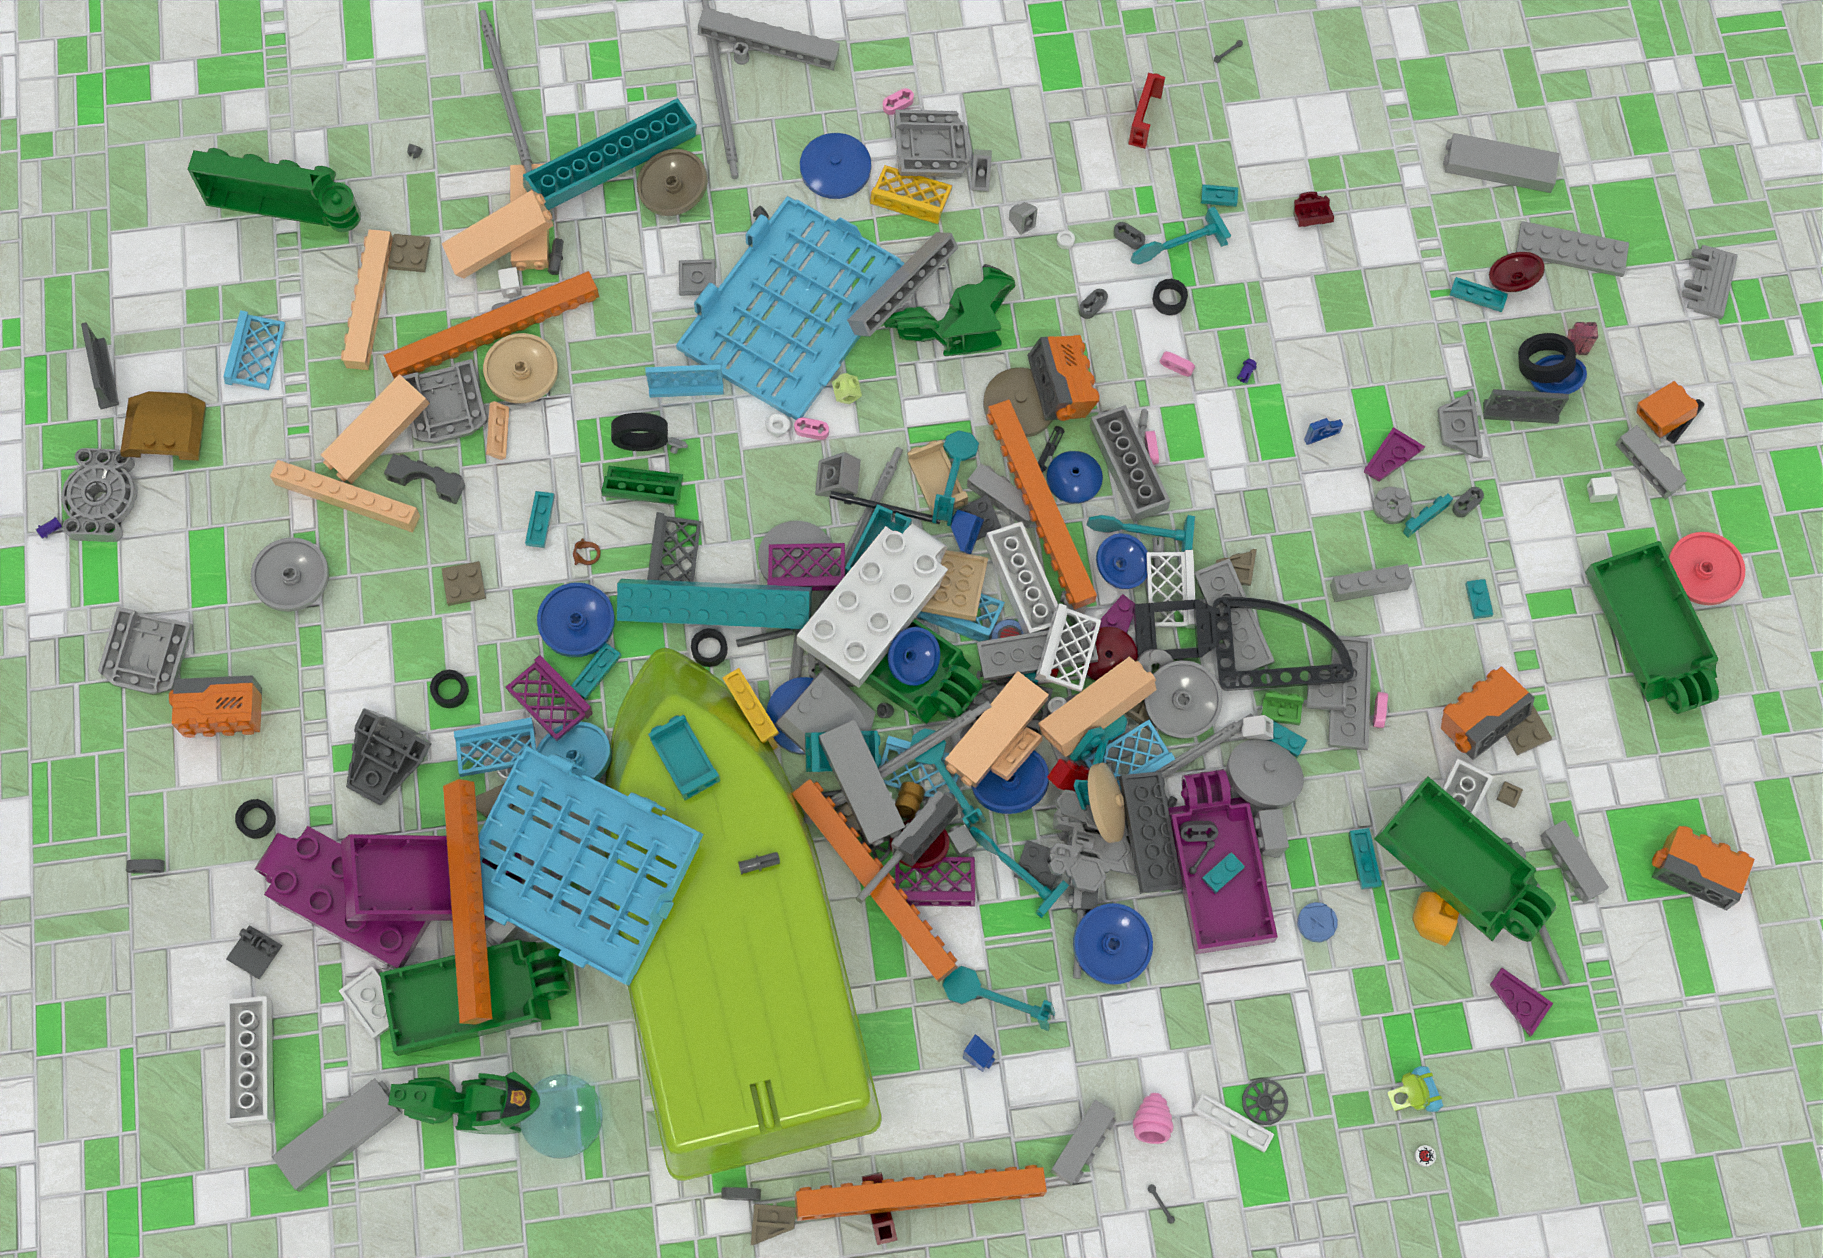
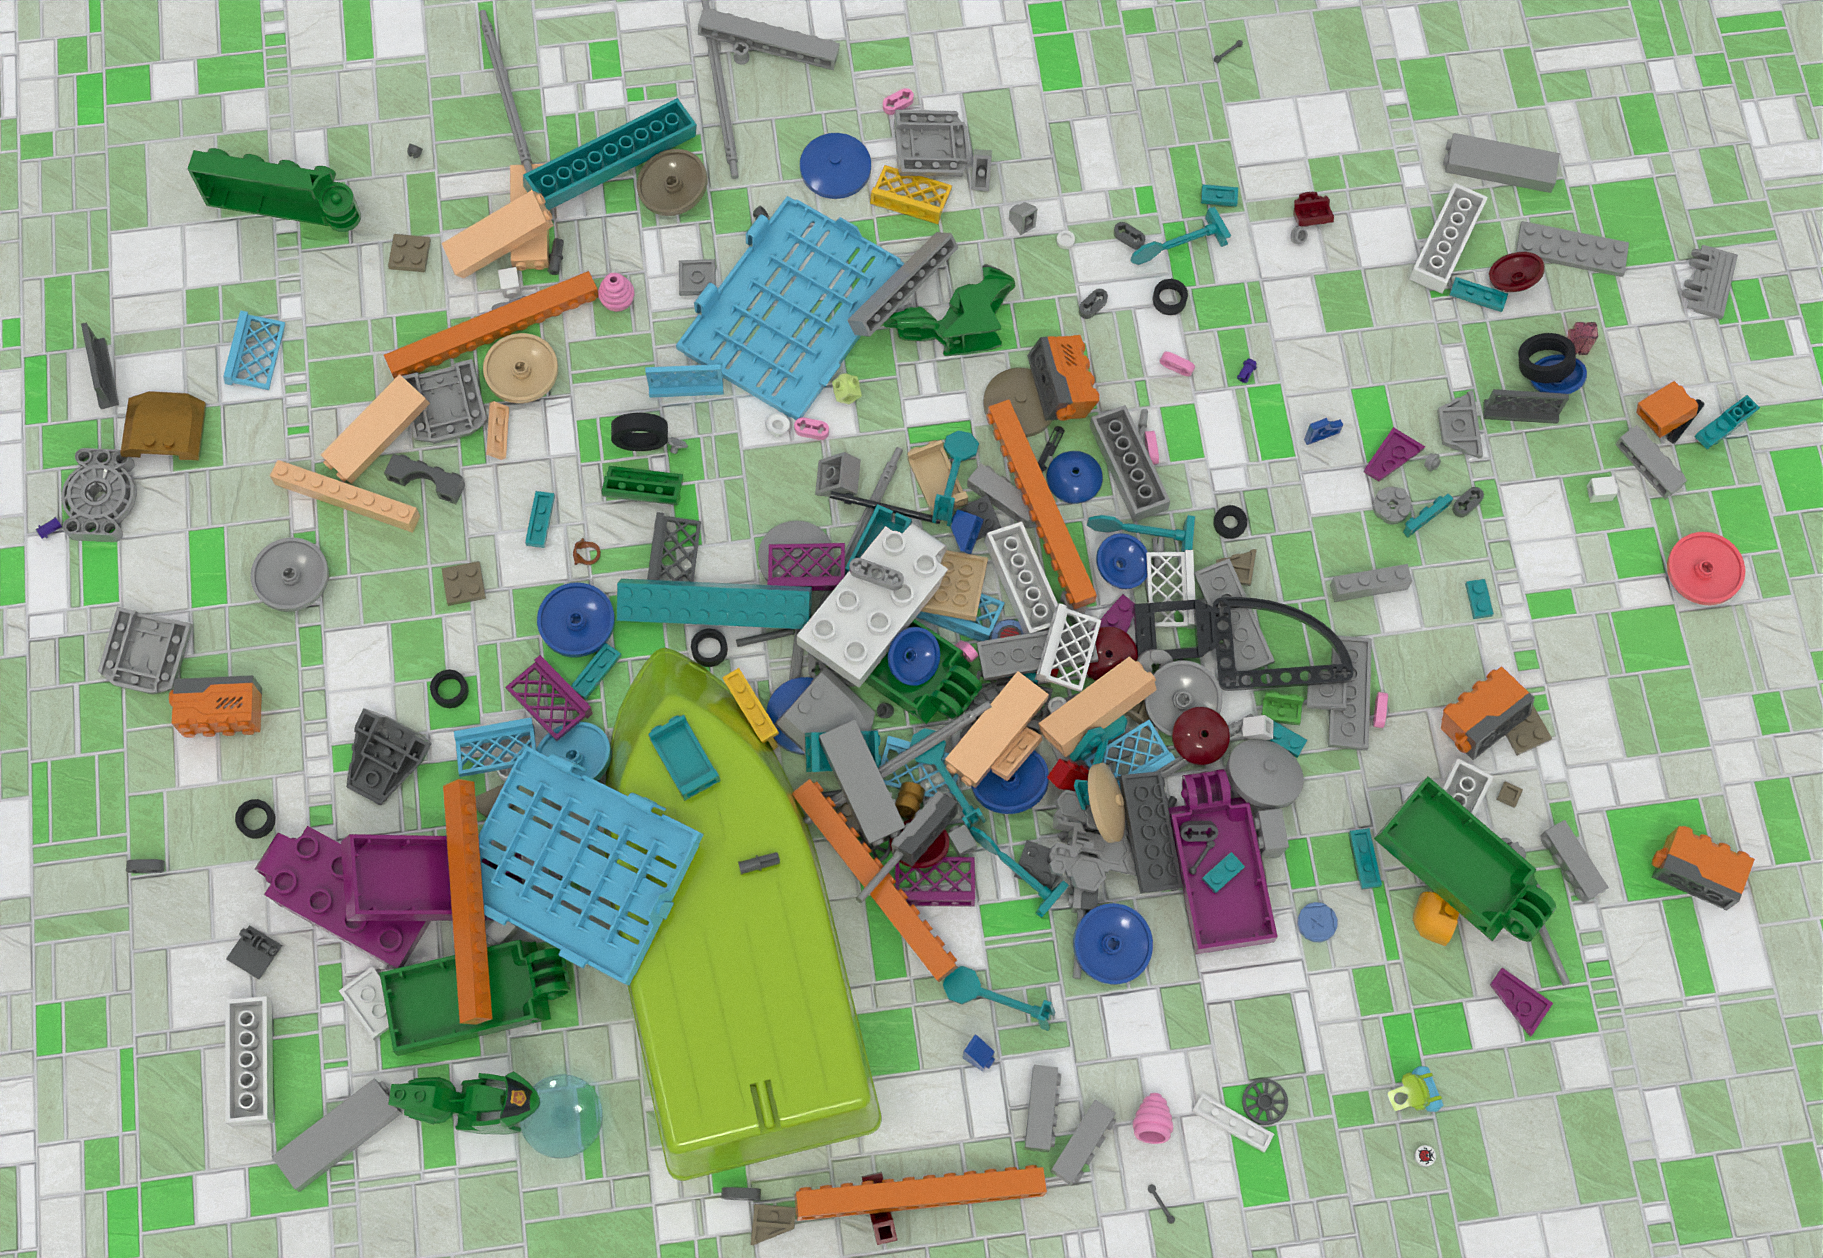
light nougat brick [341,229,393,370] -> none
red panel [1128,72,1165,149] -> none
green plate [1585,541,1719,714] -> none
none -> bright pink piece [598,273,635,312]
none -> light grey beam [849,558,904,591]
none -> bright pink beam [955,640,979,662]
none -> light grey brick [1024,1065,1061,1153]
none -> dark red dish [1172,707,1230,765]
none -> black tyre [1213,505,1247,539]
none -> light grey plate [1291,226,1308,244]
none -> white brick [1409,183,1488,294]
none -> light grey plate [1424,453,1441,472]
none -> teal slope [1694,395,1760,450]

